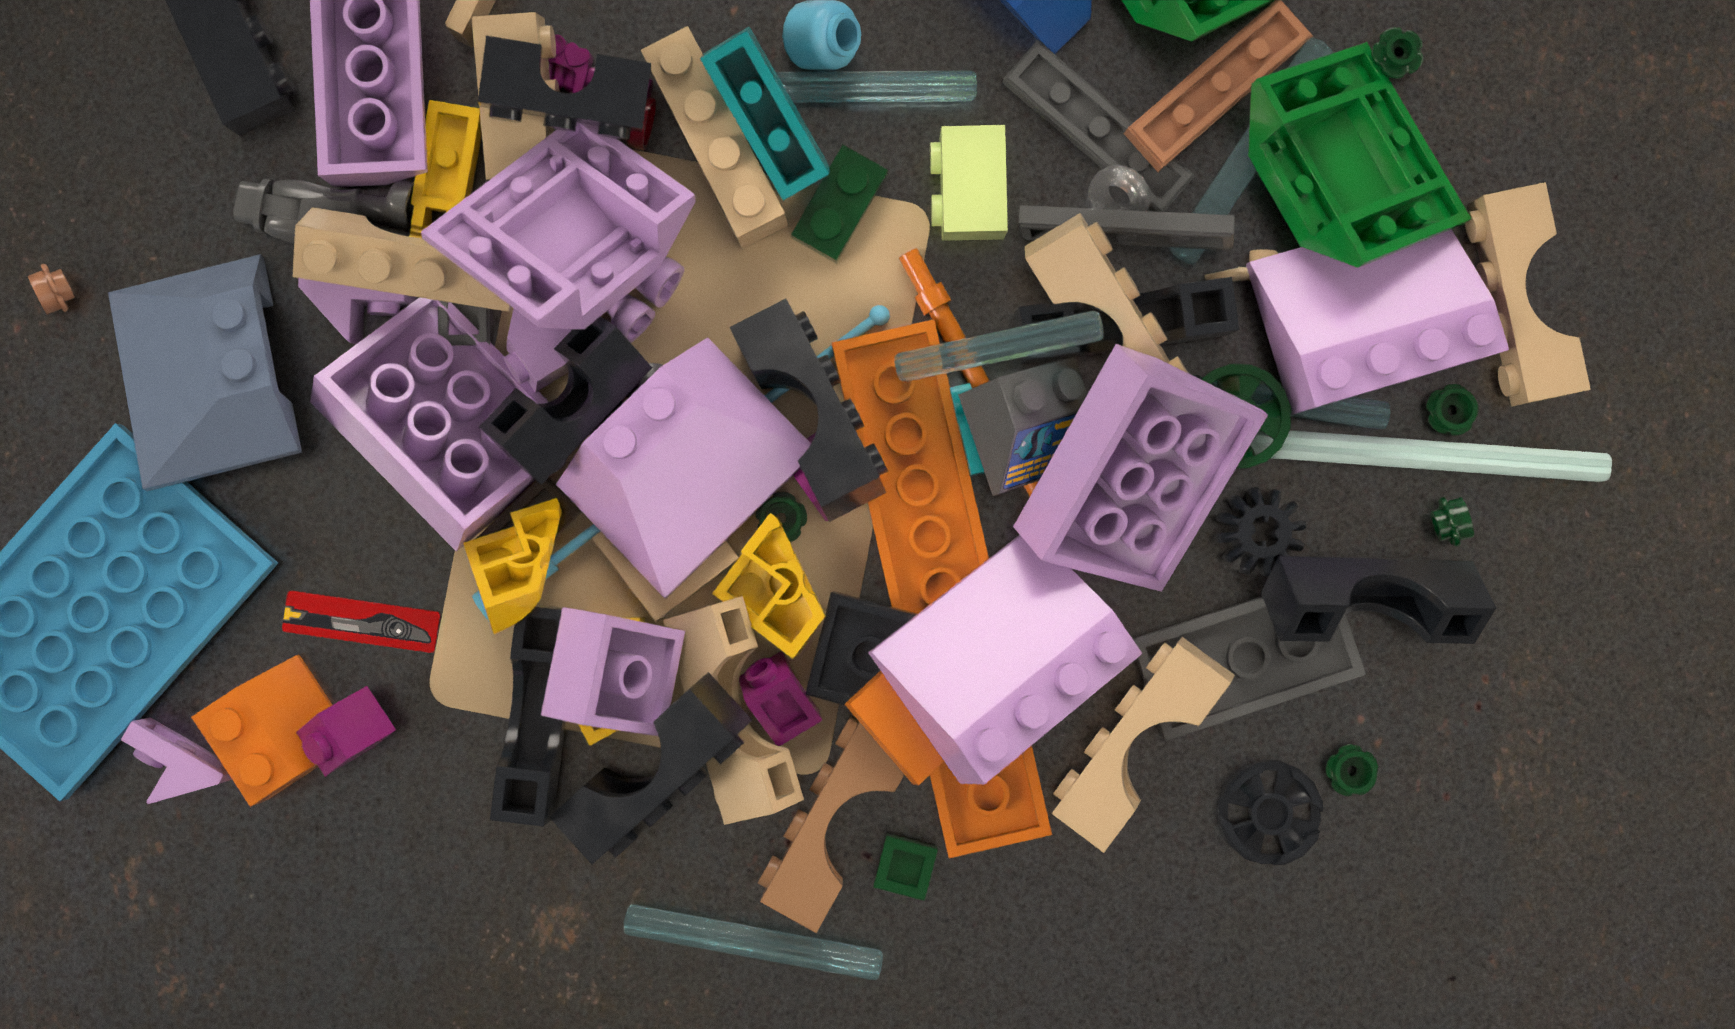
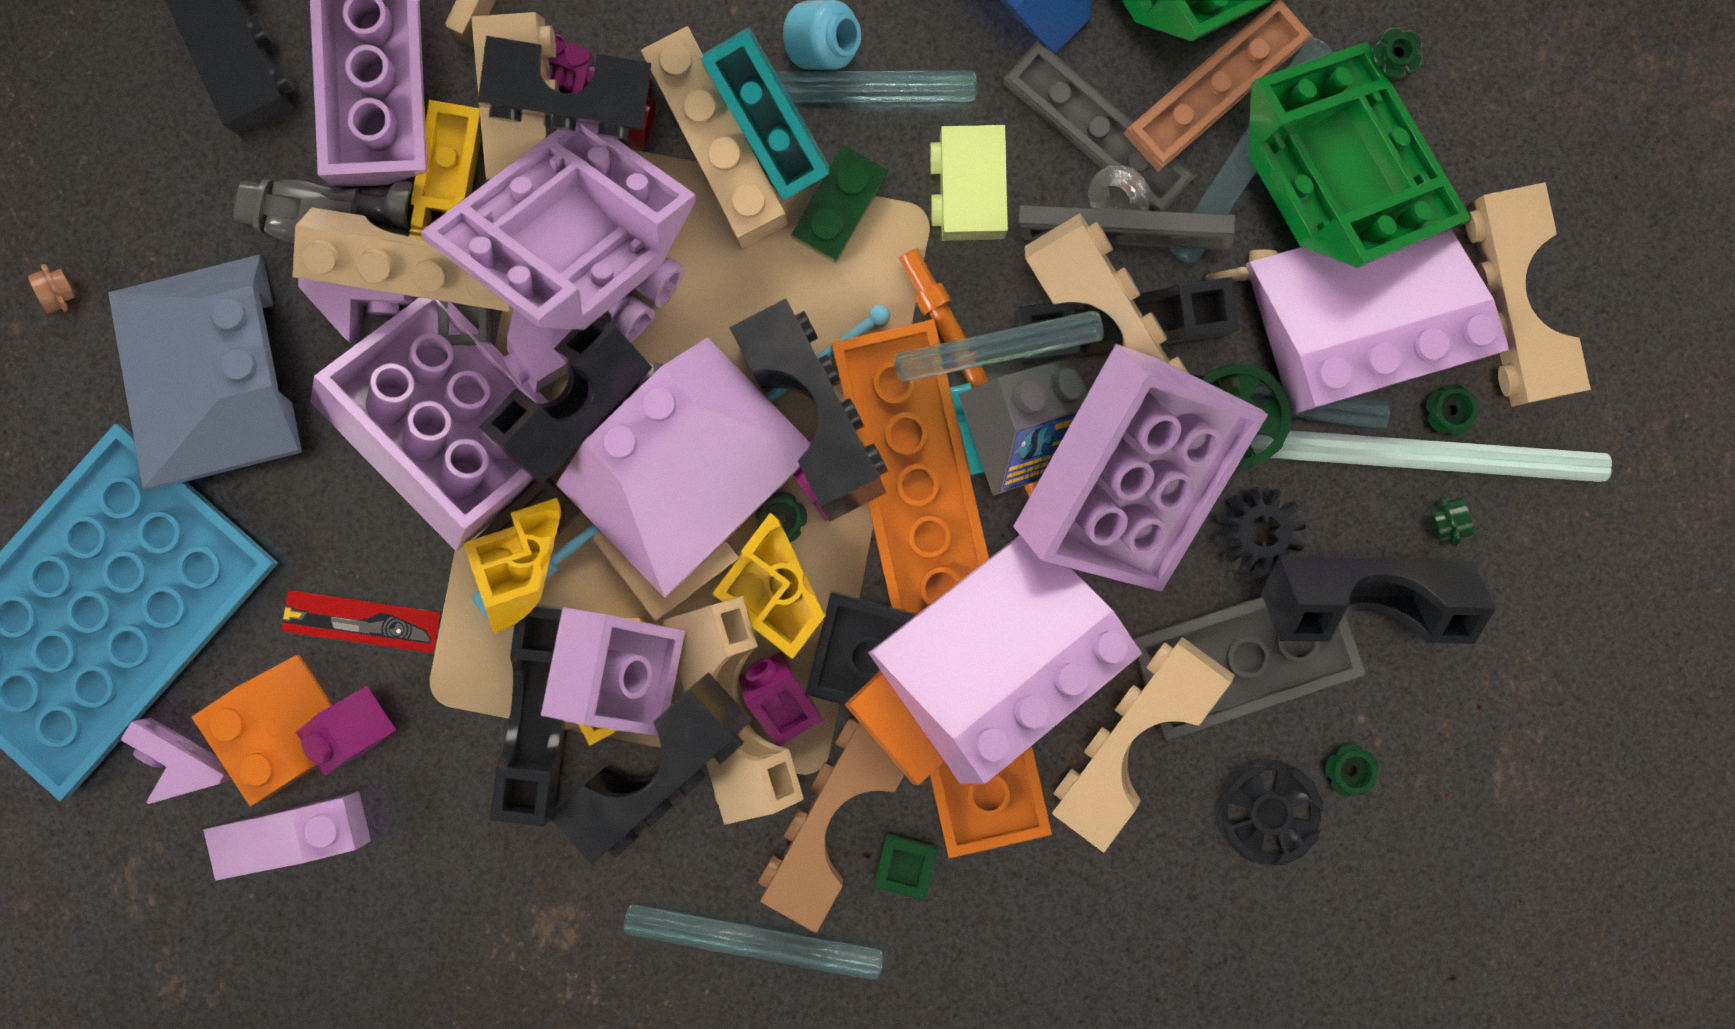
none -> lavender slope [203,791,371,881]

